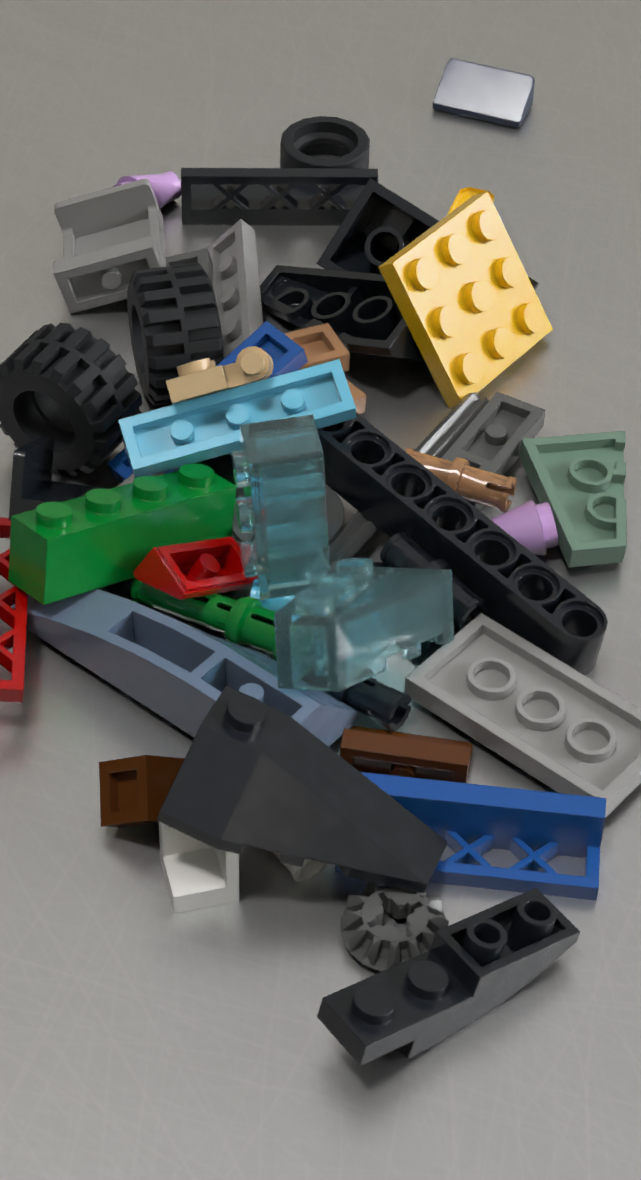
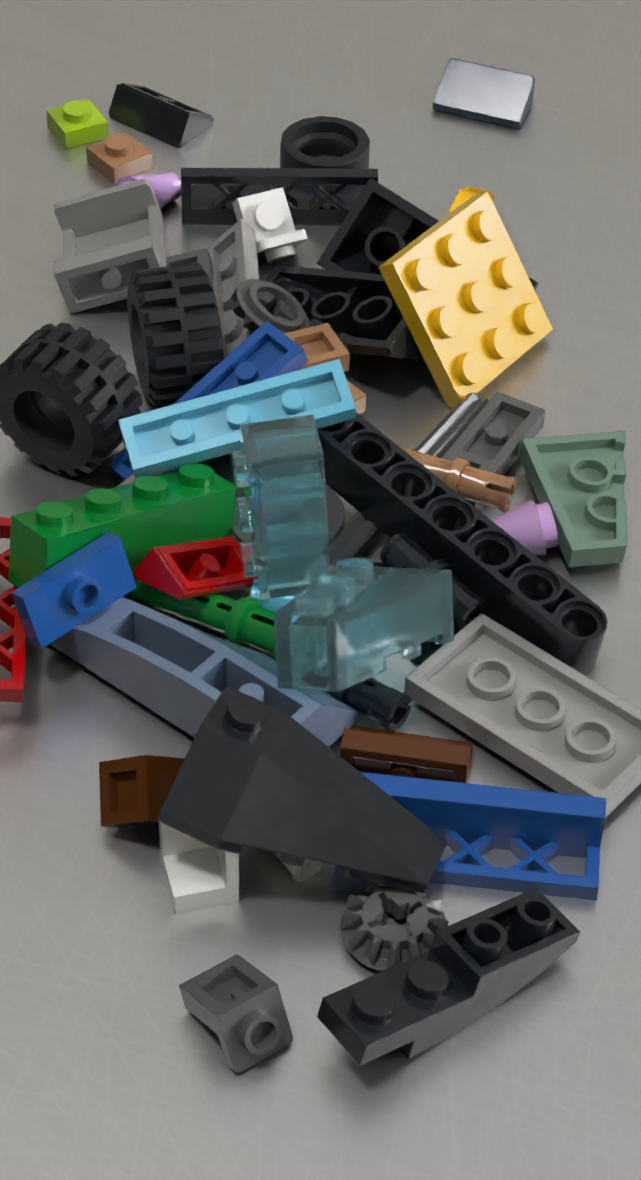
black panel [9,436,95,521] -> none
tan plate [166,346,274,404] -> none
none -> blue plate [11,532,137,649]
none -> lime plate [46,99,109,149]
none -> medium nougat plate [86,131,153,184]
none -> black slope [109,83,214,146]
none -> dark grey bracket [179,954,293,1073]
none -> dark grey gear [231,279,310,333]
none -> white bracket [232,187,308,263]

